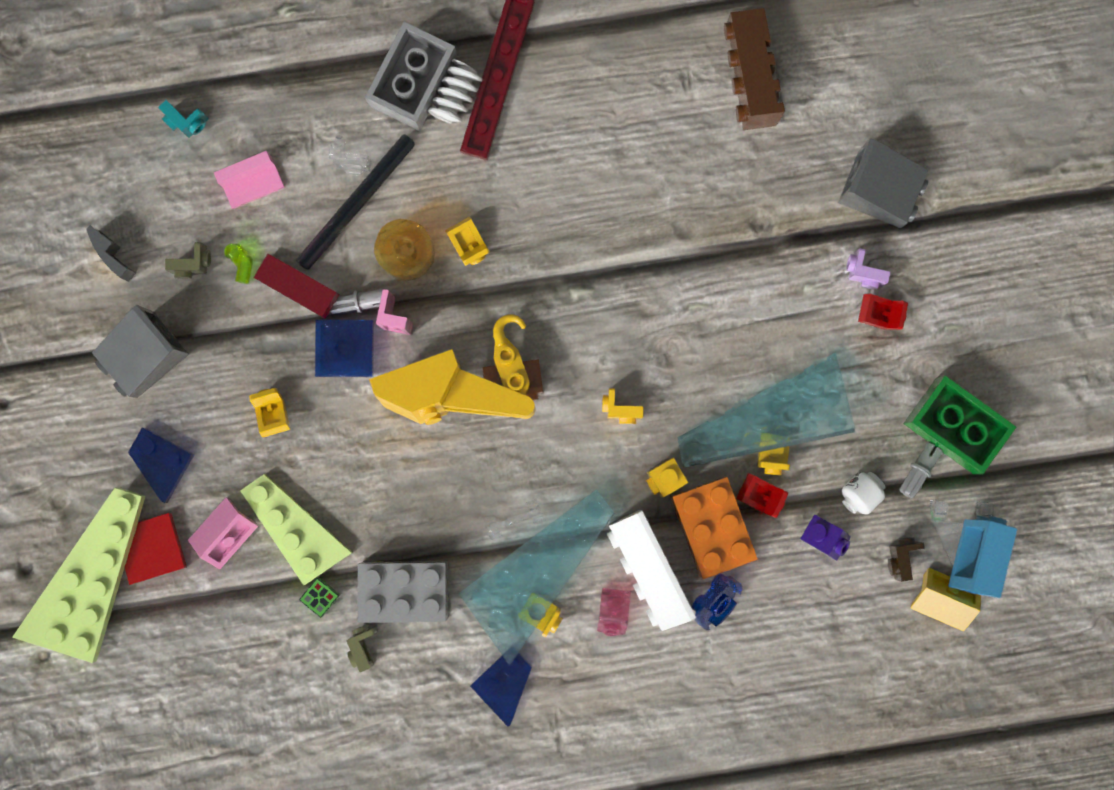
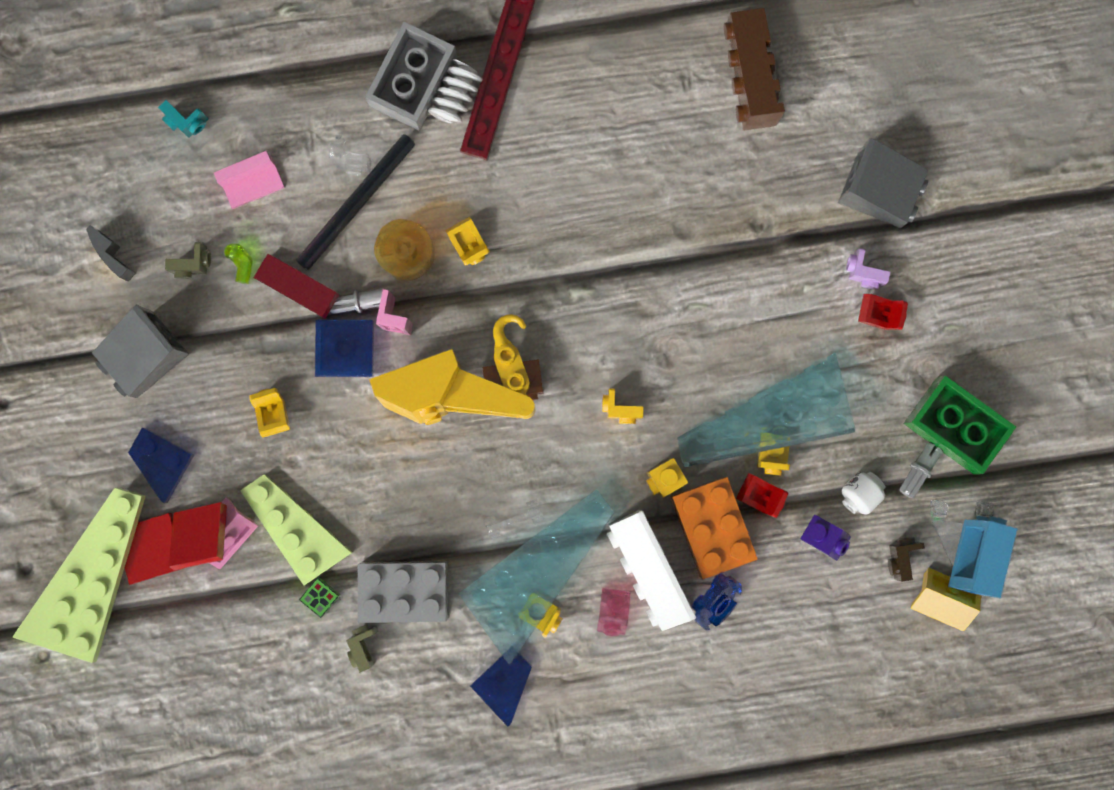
none -> red tile [169,502,227,570]

